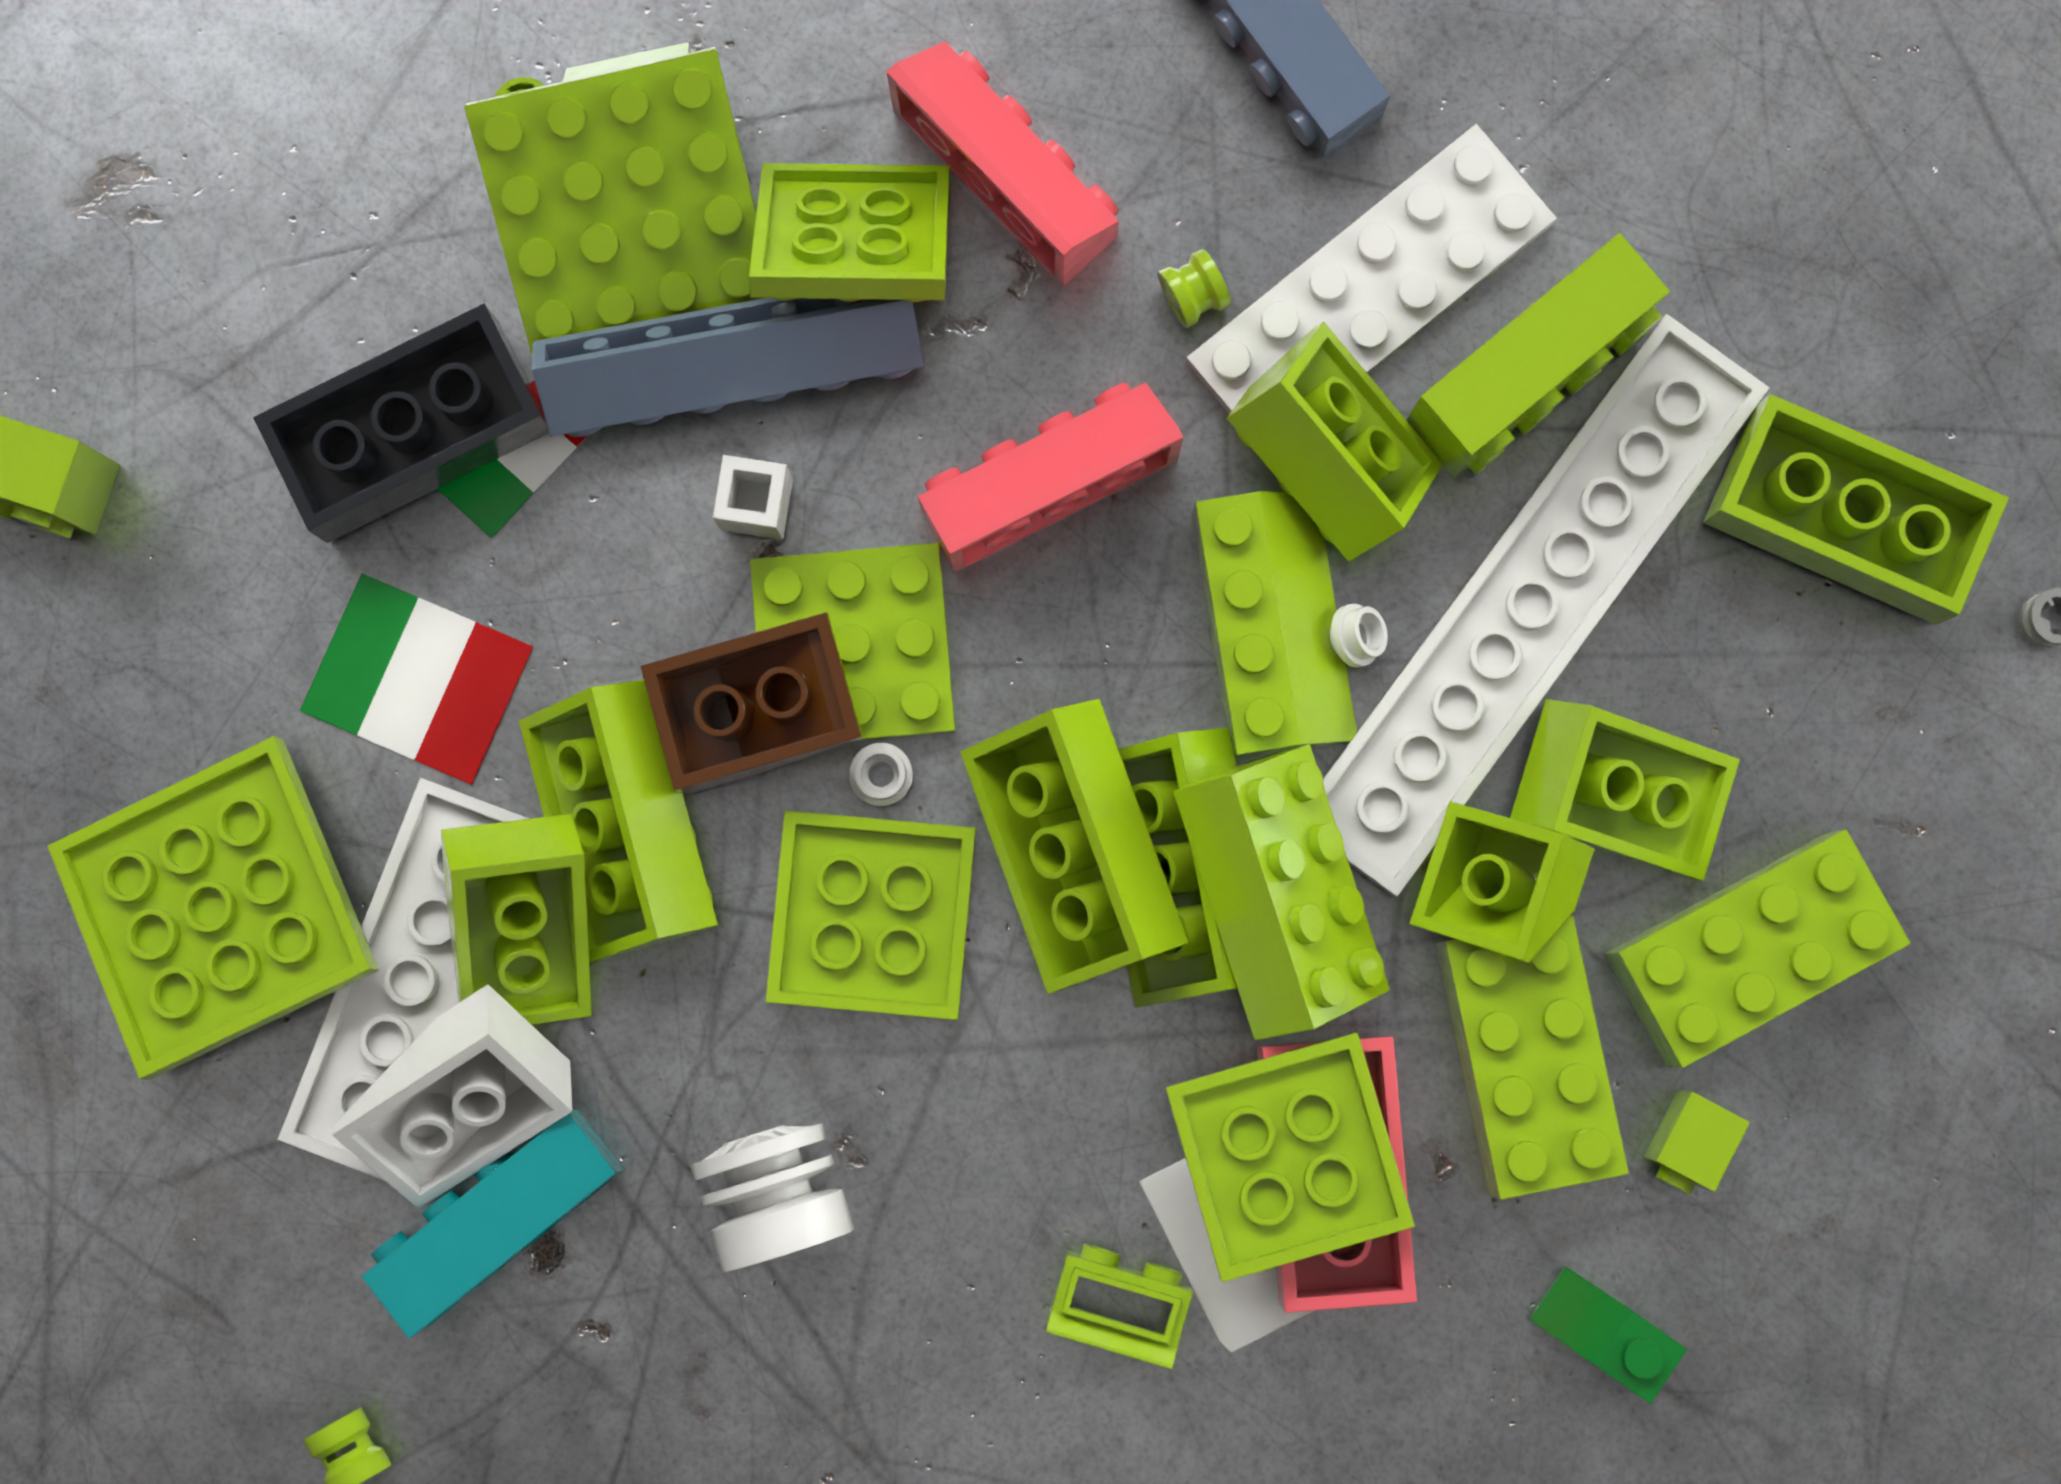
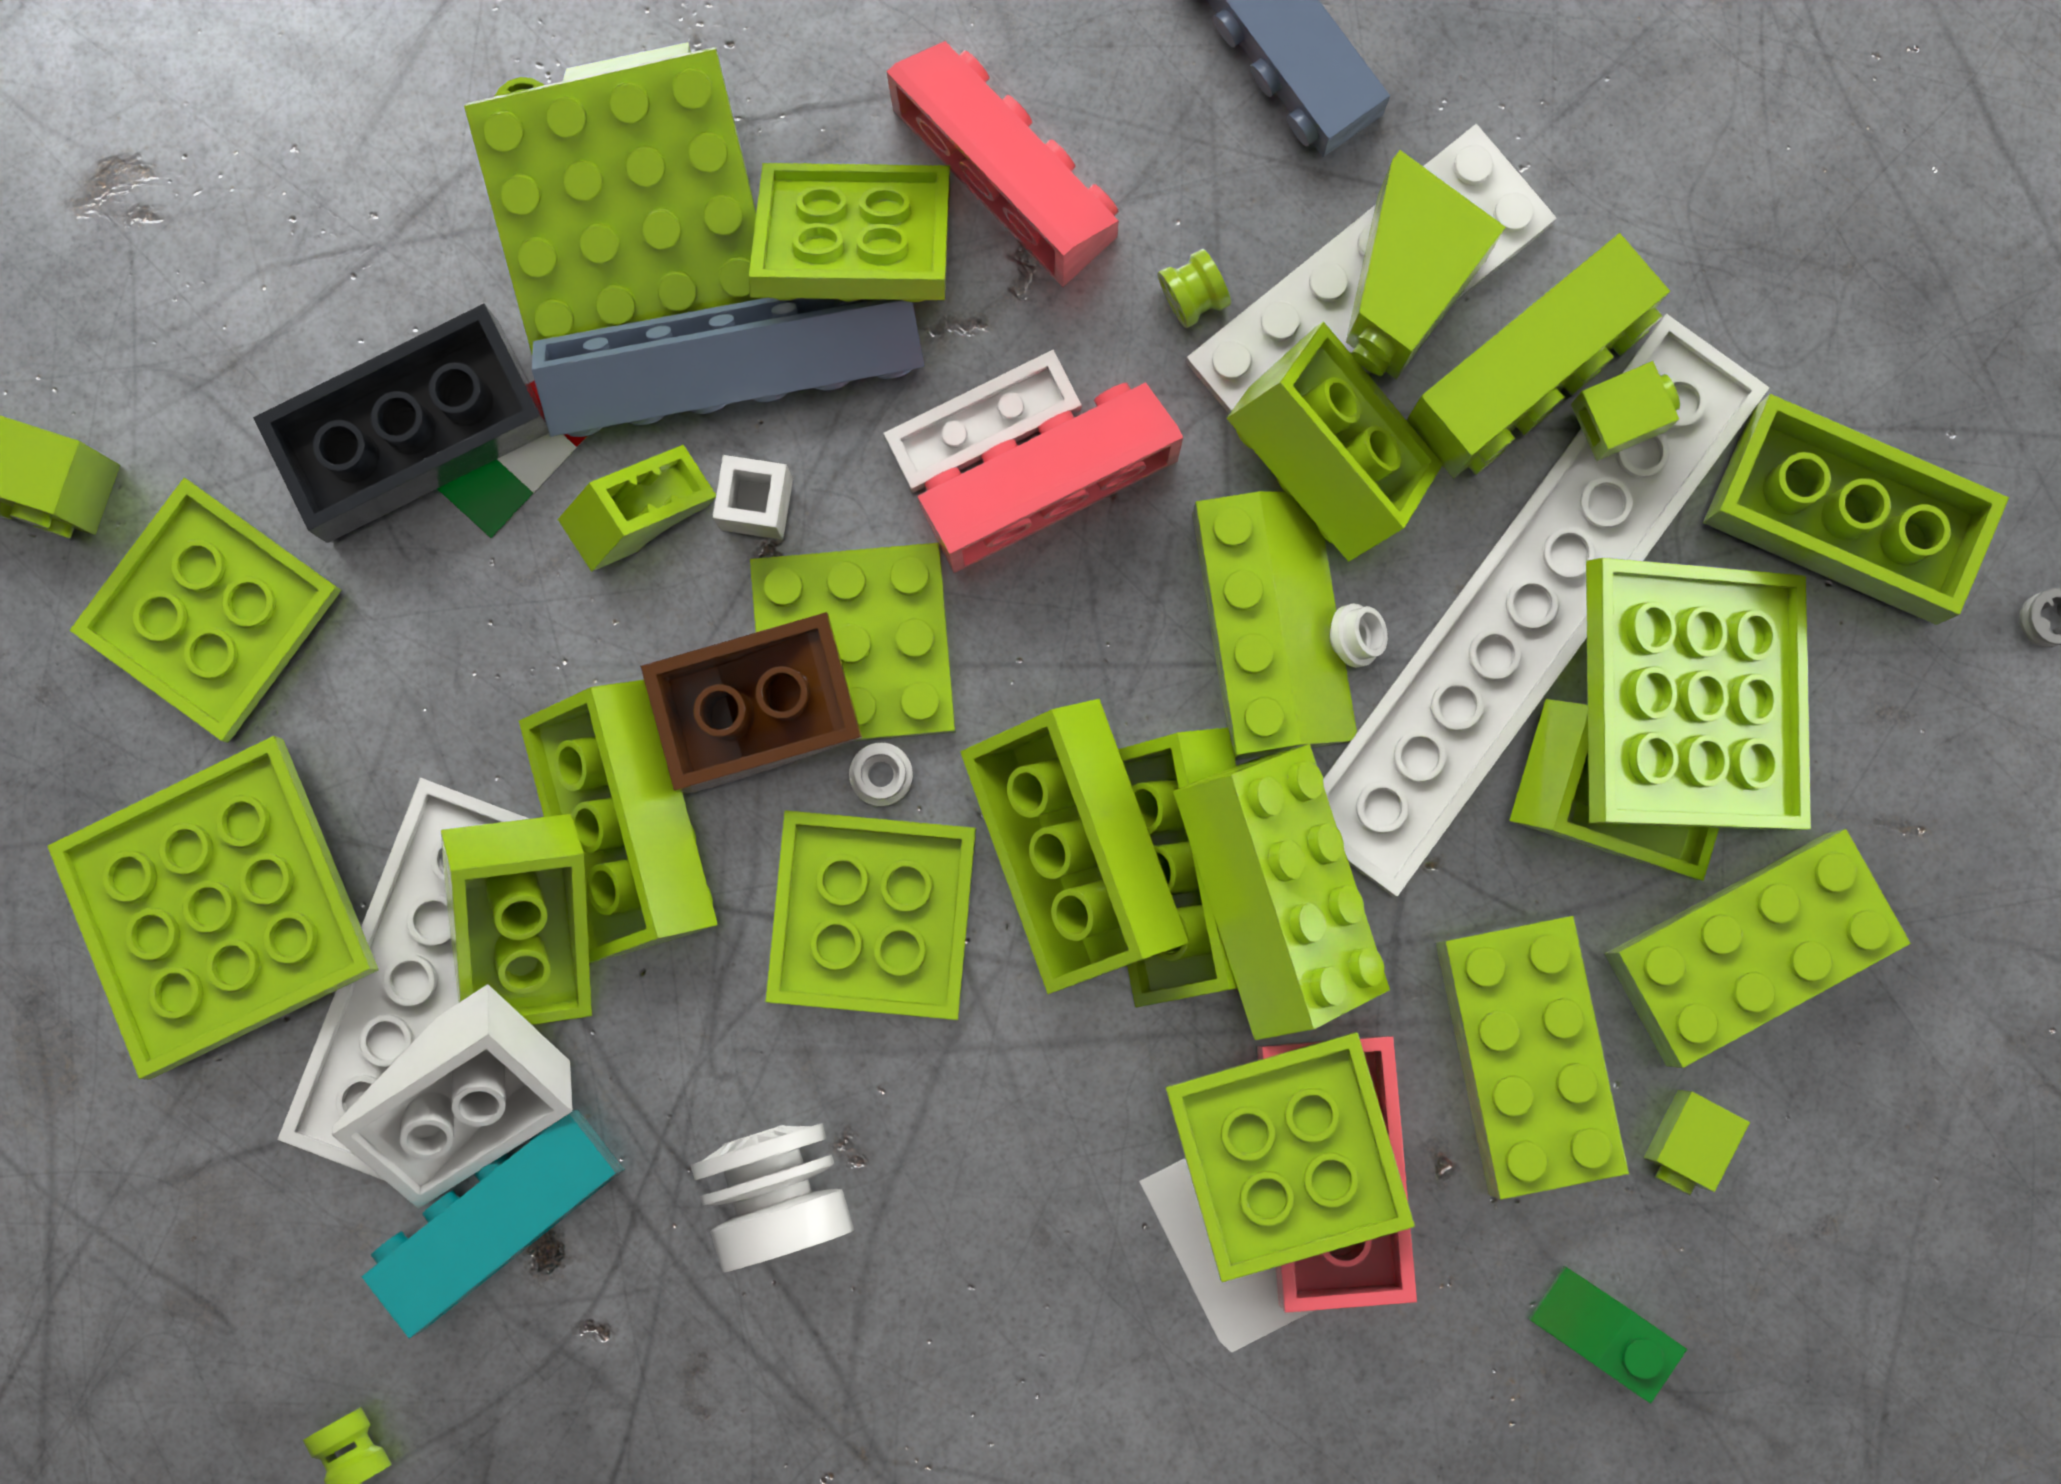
sticker [299,573,533,785] -> none
lime window [1046,1244,1193,1369] -> none
lime slope [1409,801,1595,963] -> none
none -> lime plate [69,477,342,743]
none -> lime arch [557,445,716,572]
none -> white plate [884,350,1082,493]
none -> lime slope [1346,150,1505,380]
none -> lime brick [1571,361,1680,462]
none -> lime plate [1586,558,1811,831]

